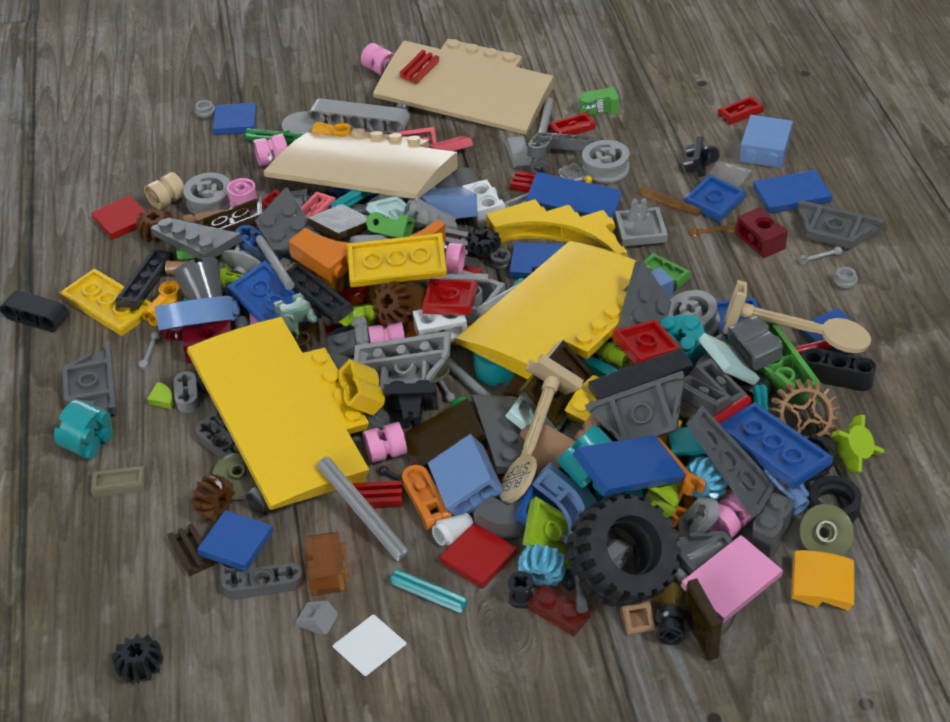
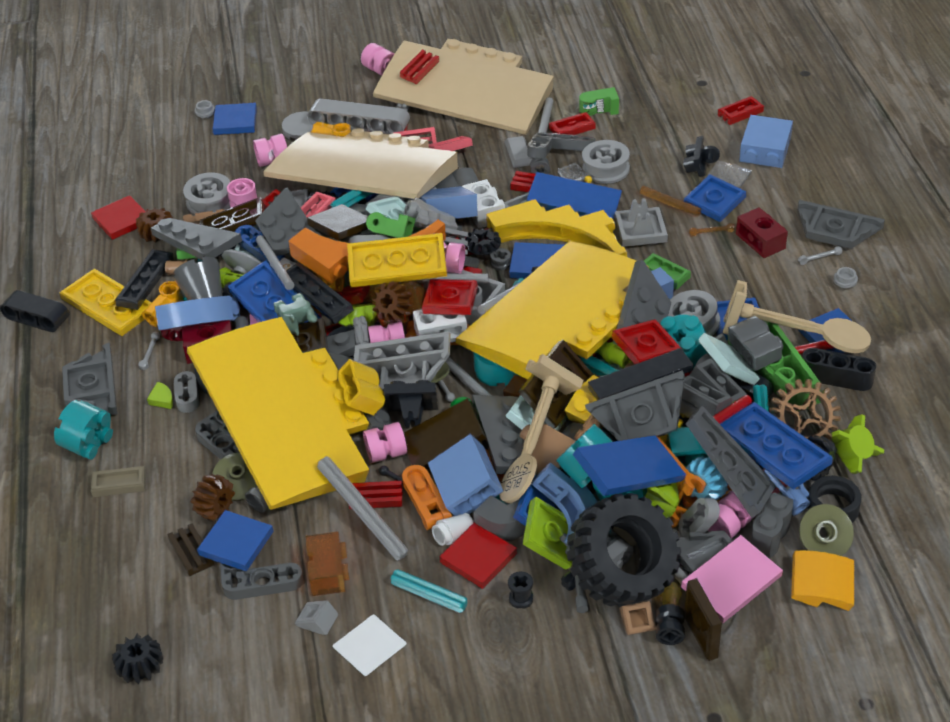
tan wheel [144,172,184,210] -> none
green pin [245,128,305,147] -> none
medium azure gear [518,543,566,588] -> none
clear red plate [527,584,591,636] -> none
blue tile [753,170,833,214] -> none

